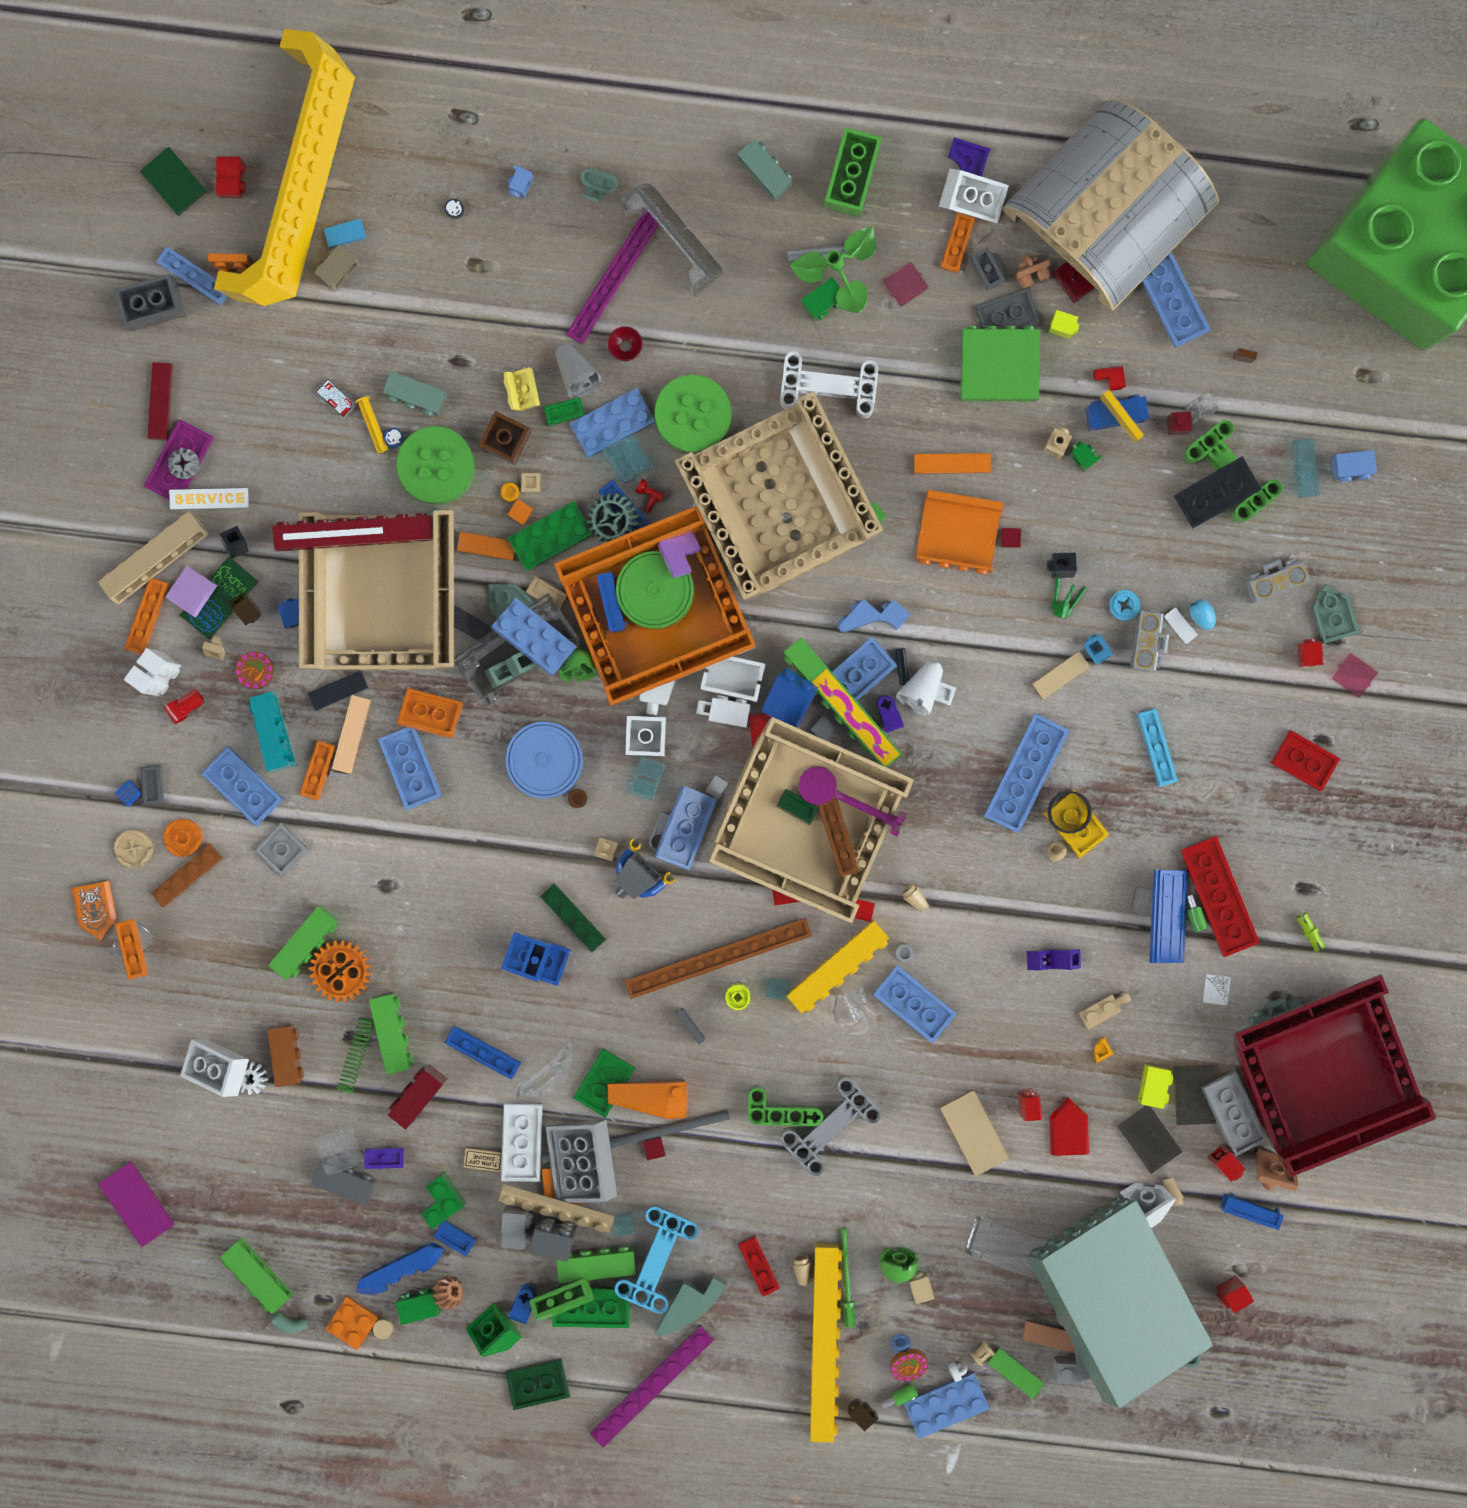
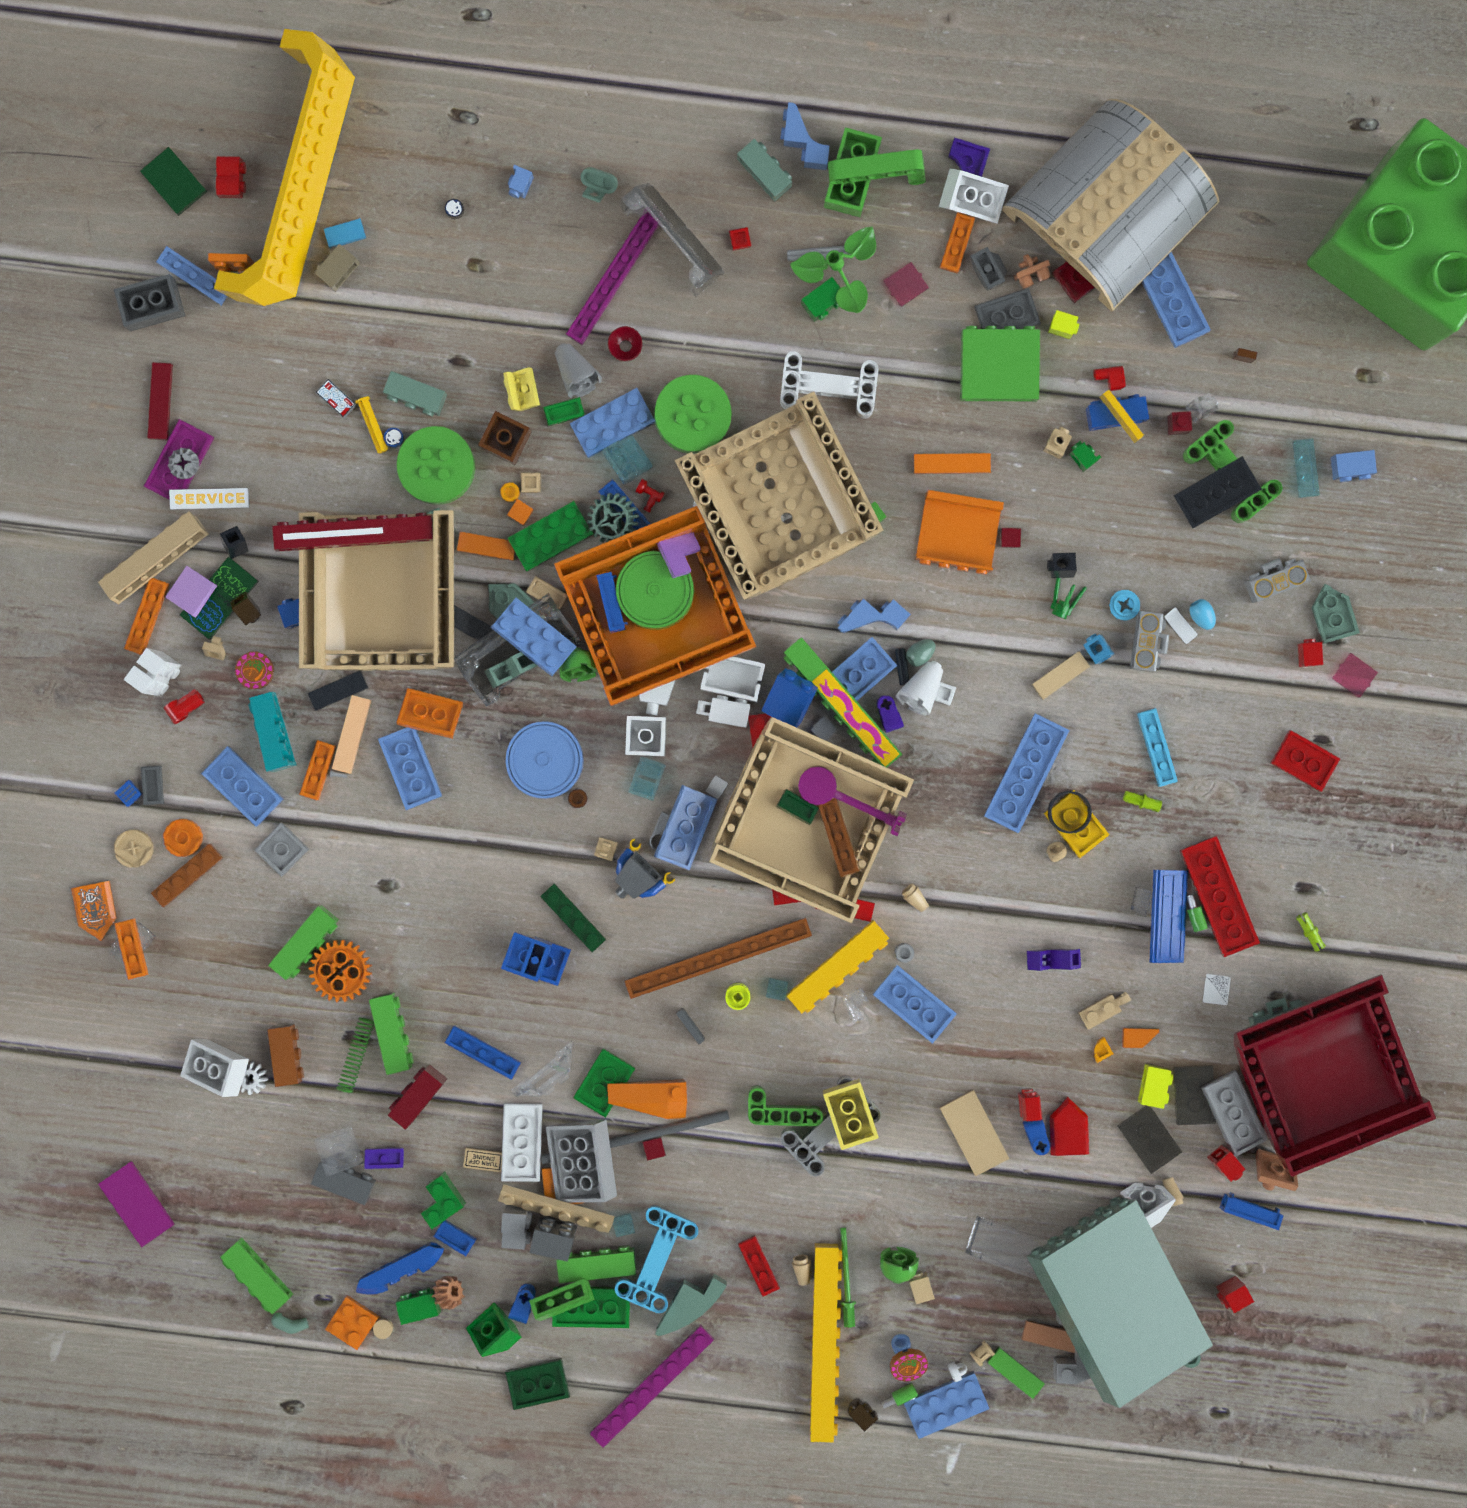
none -> red tile [729,227,751,251]
none -> medium blue arch [780,102,830,170]
none -> light yellow brick [823,1078,879,1150]
none -> bright green beam [828,149,926,185]
none -> sand green animal [906,639,936,667]
none -> blue piece [1023,1119,1050,1155]
none -> orange tile [1122,1028,1159,1048]
none -> lime axle [1123,791,1162,812]

